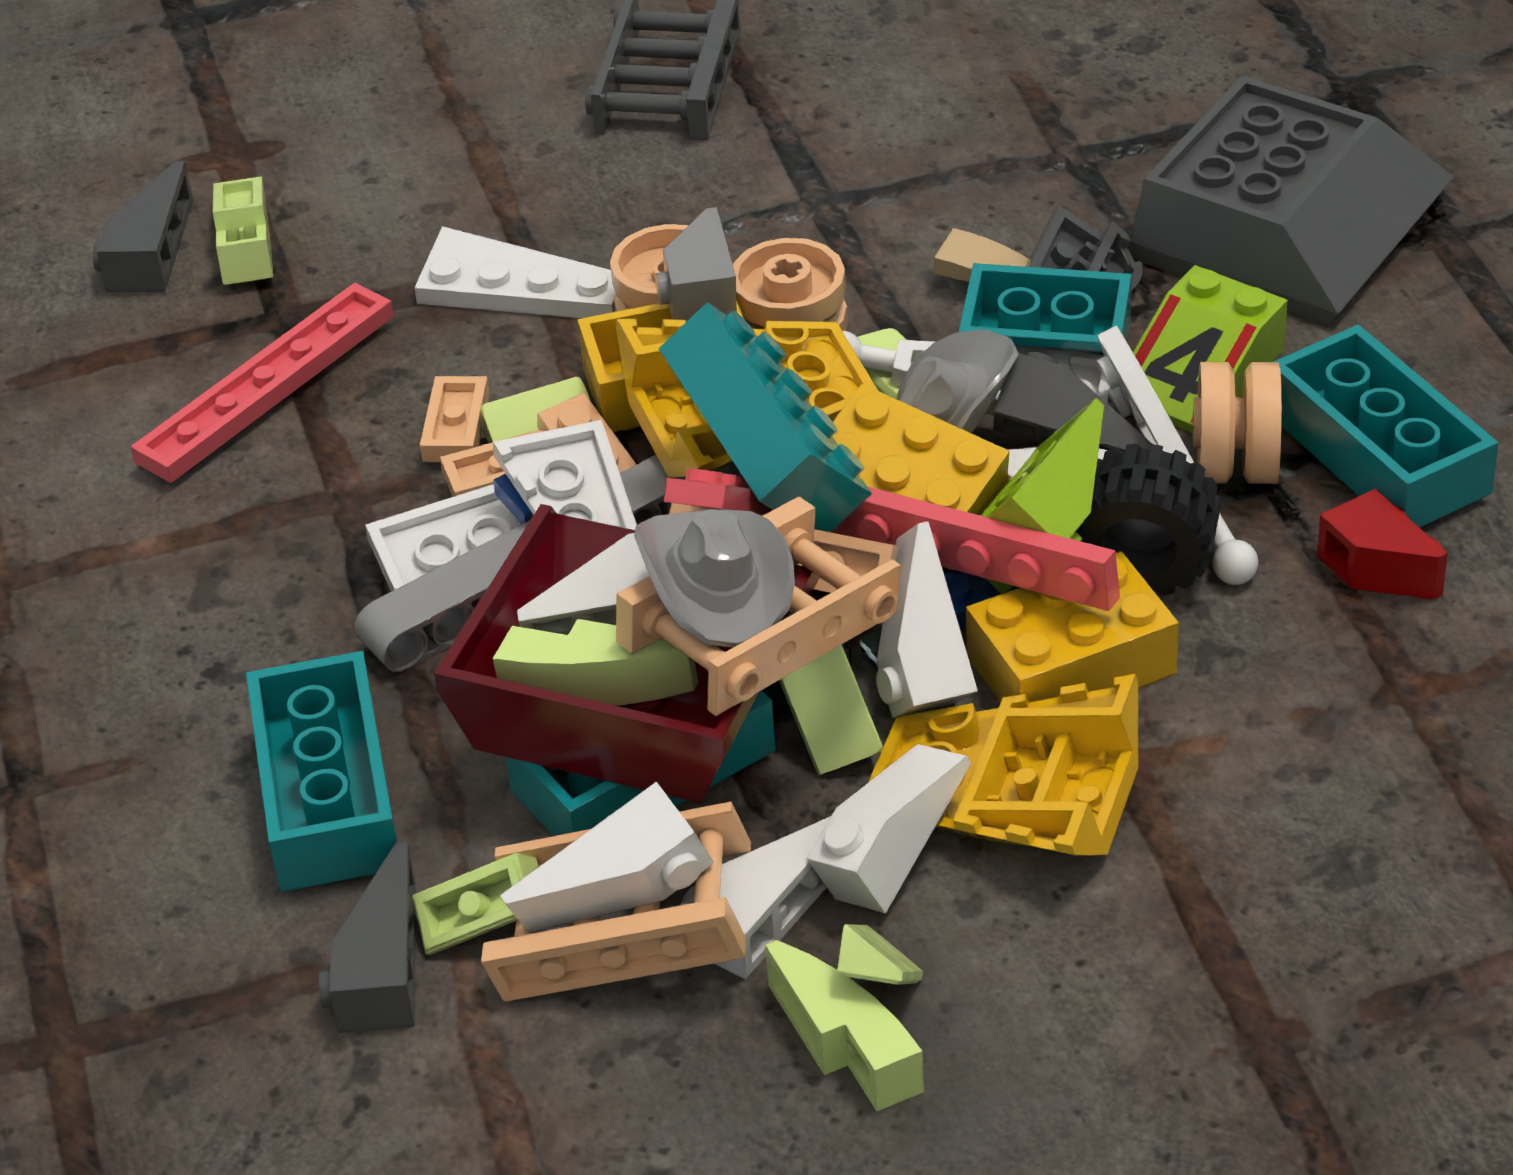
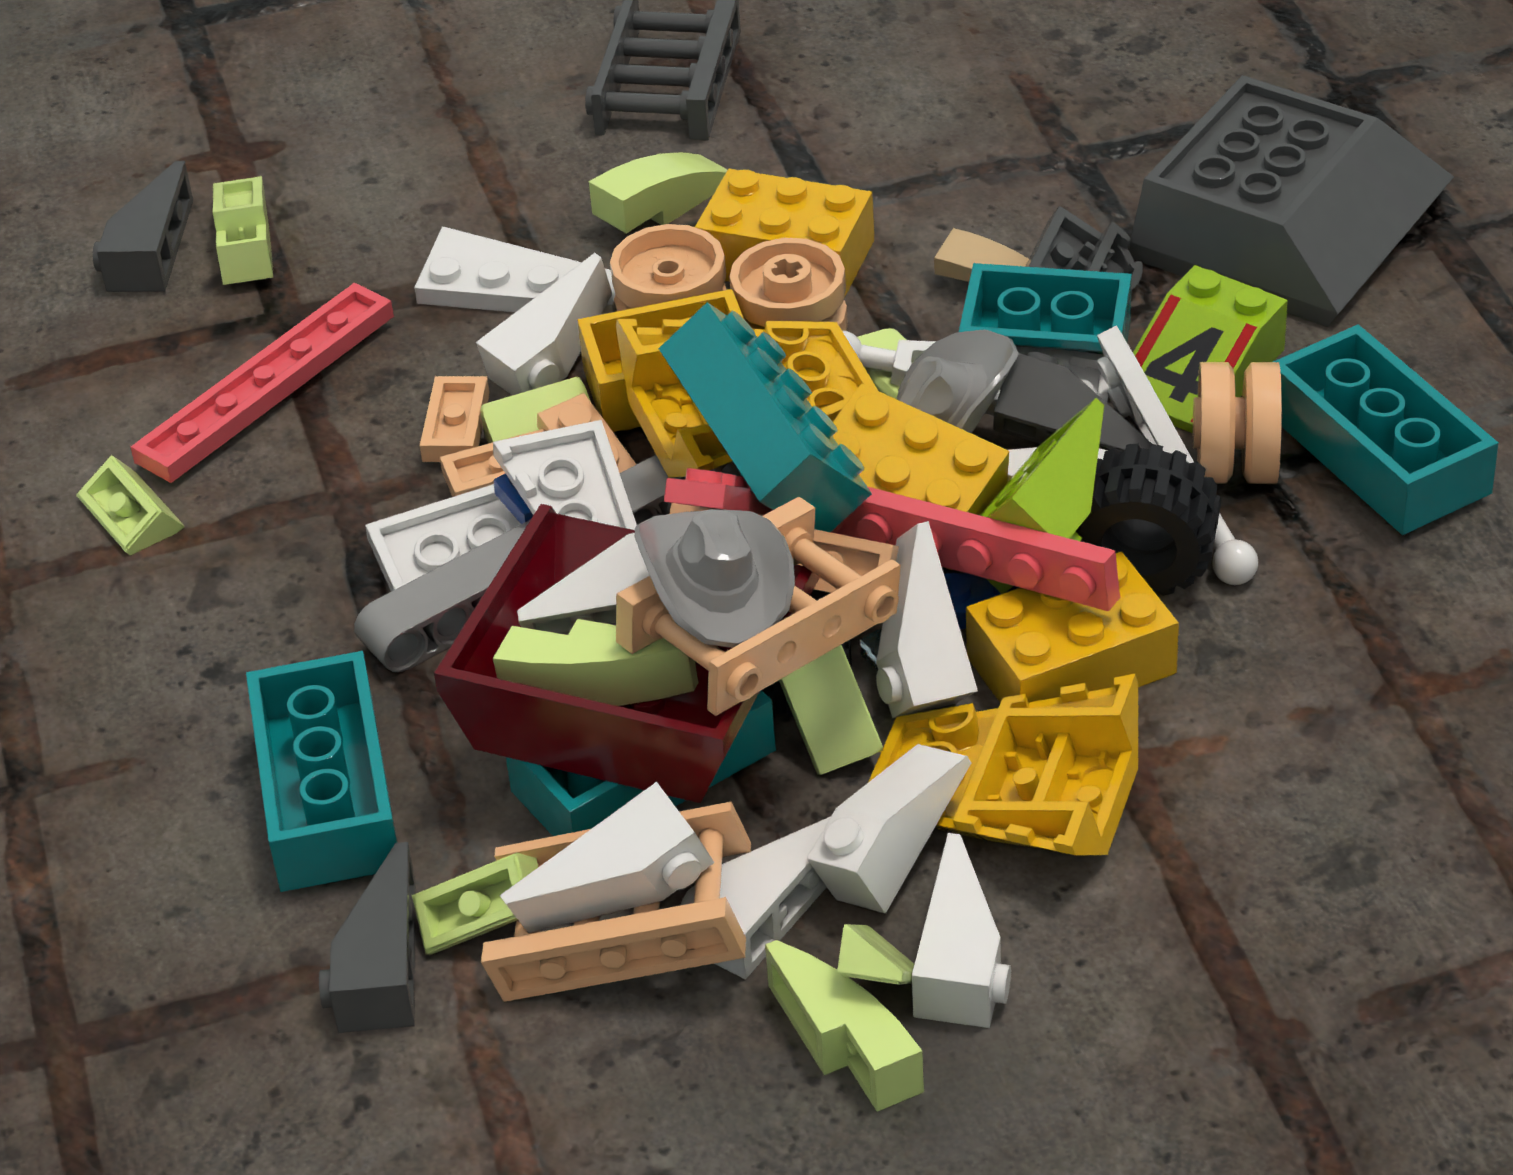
light grey slope [655,207,737,322] -> none
red slope [1317,489,1448,600] -> none
none -> yellowish green slope [76,455,185,555]
none -> white slope [476,253,612,395]
none -> yellowish green slope [589,152,727,234]
none -> yellow brick [695,169,874,298]
none -> white slope [912,833,1011,1028]

